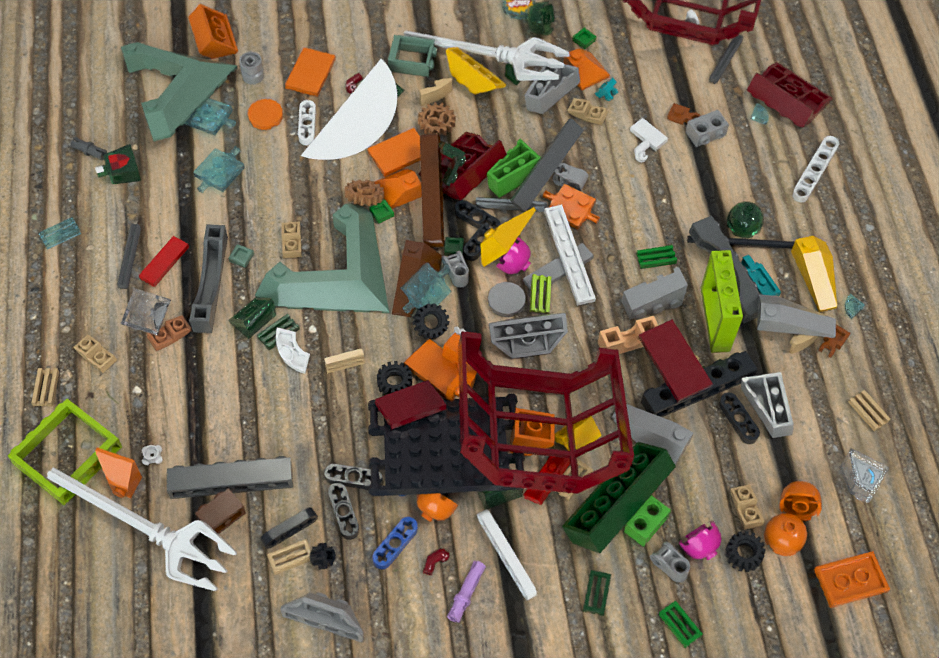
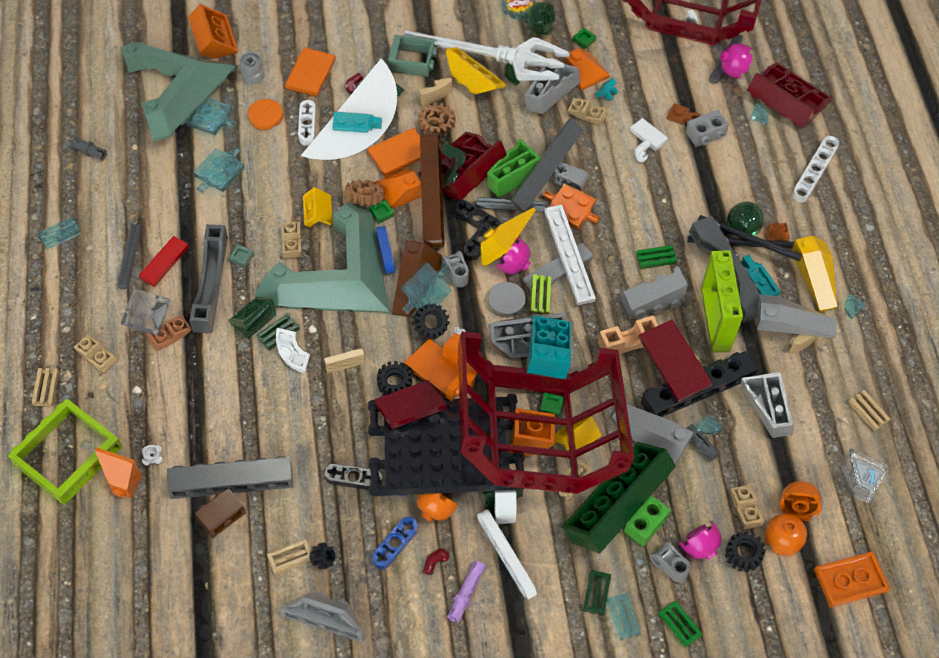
white piece [47,467,237,591] -> none
clear green torso [95,144,141,184] -> none
black beam [260,507,318,549] -> none
beam [328,483,359,540] -> none
dark green tile [444,237,464,256] -> none
red tile [523,449,570,505] -> none
black beam [719,392,760,444] -> none
dark orange plate [818,325,851,358] -> none
none -> yellow panel [303,187,333,228]
none -> teal hinge [332,111,382,133]
none -> blue beam [376,226,395,274]
none -> white slope [494,490,516,524]
none -> teal slope [527,315,571,379]
none -> green tile [540,393,564,418]
none -> clear light blue tile [607,593,641,640]
none -> dark grey pin [686,424,720,461]
none -> clear light blue tile [696,415,723,435]
none -> black bar [698,215,802,261]
none -> dark pink cylinder [720,43,752,79]
none -> clear orange tile [767,222,790,241]

